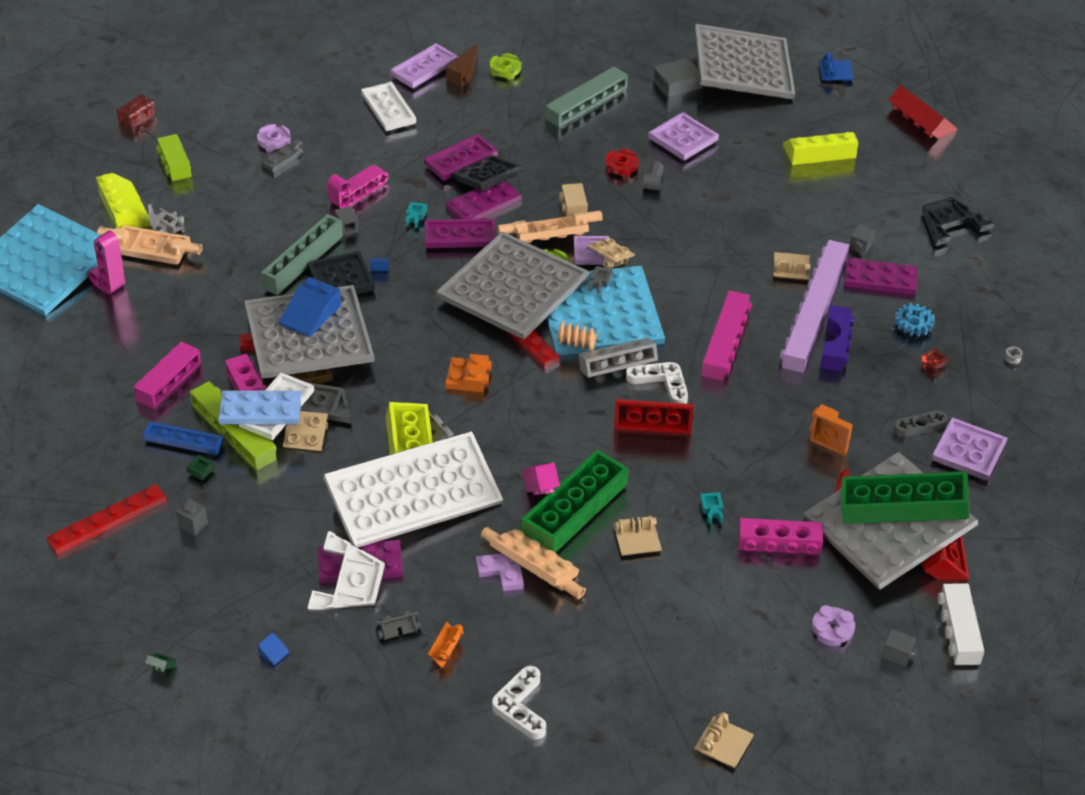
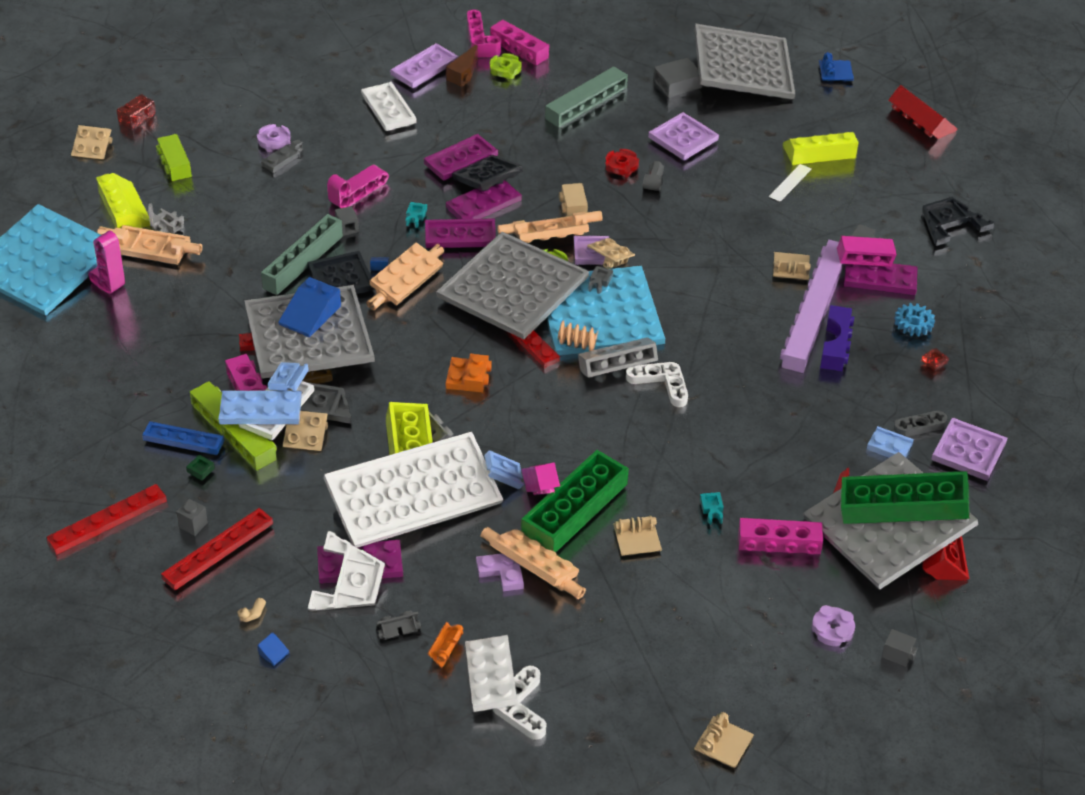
dark pink brick [133,342,201,409] -> none
dark green plate [145,653,176,672] -> none
red slope [614,399,694,434] -> none
dark pink brick [701,290,752,381] -> none
orange plate [809,404,853,456] -> none
white brick [938,584,984,665] -> none
light grey bush [1005,346,1023,364] -> none
none -> tan hinge [71,125,112,160]
none -> red plate [161,508,273,590]
none -> tan arm [237,598,266,622]
none -> light blue plate [268,362,309,391]
none -> light nougat plate [366,242,444,311]
none -> white plate [465,635,518,712]
none -> dark pink beam [467,10,501,58]
none -> light blue plate [484,450,524,489]
none -> dark pink brick [490,20,549,66]
none -> white sticker [769,164,811,202]
none -> dark pink brick [837,236,897,267]
none -> light blue plate [867,426,914,458]

